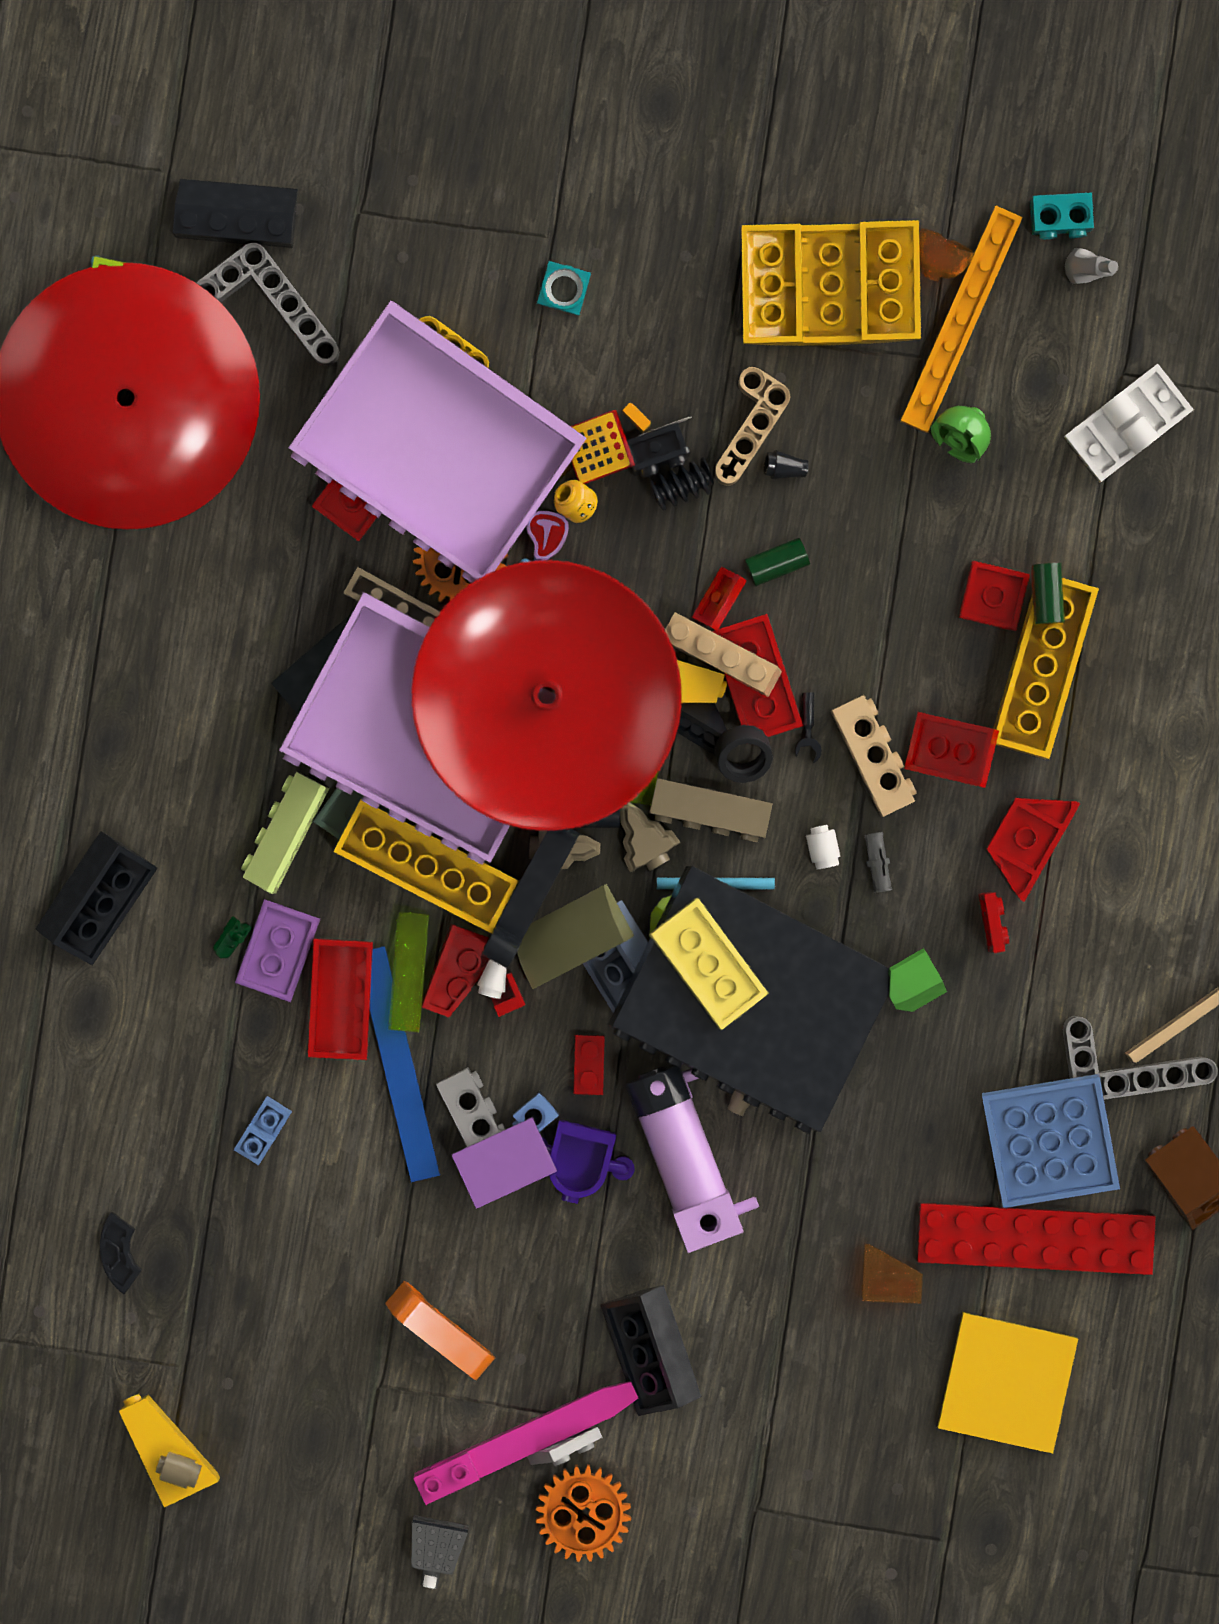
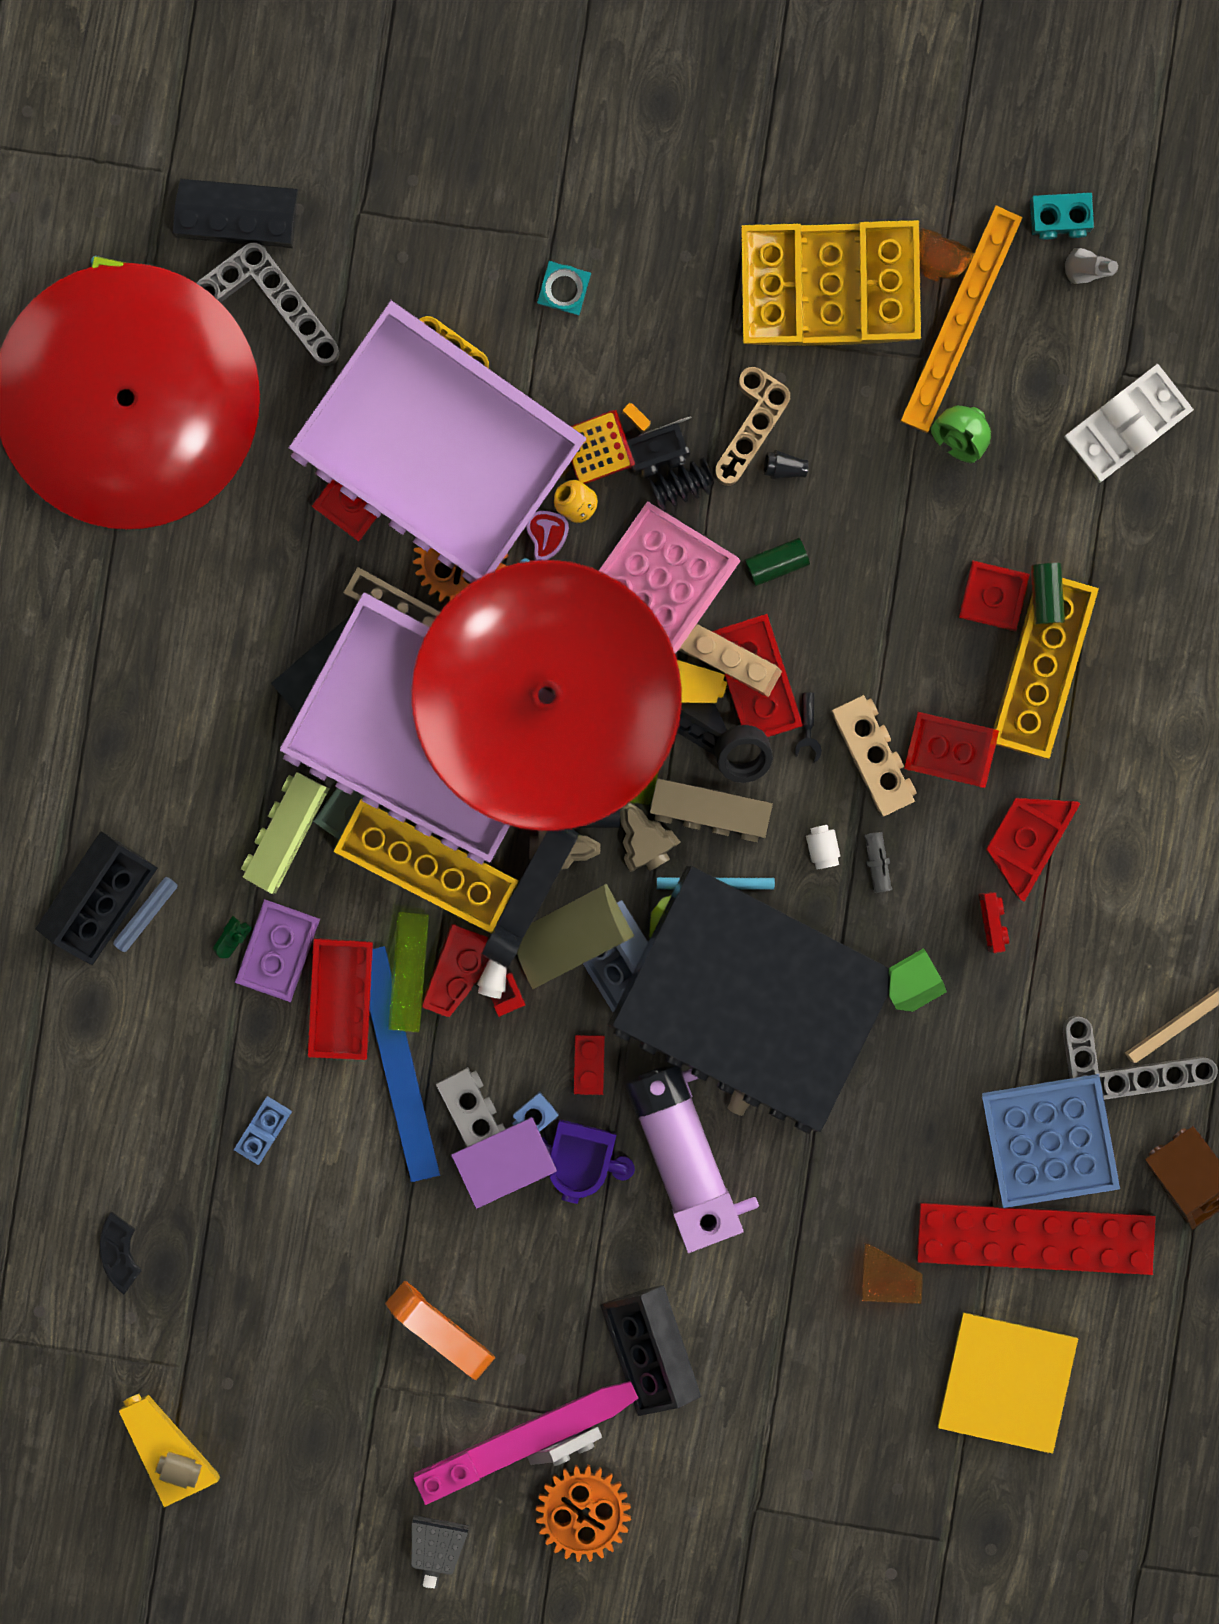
light yellow plate [649,898,768,1030] -> none
red plate [692,567,747,631] -> none
none -> sand blue axle [113,877,178,952]
none -> bright pink plate [599,501,741,654]

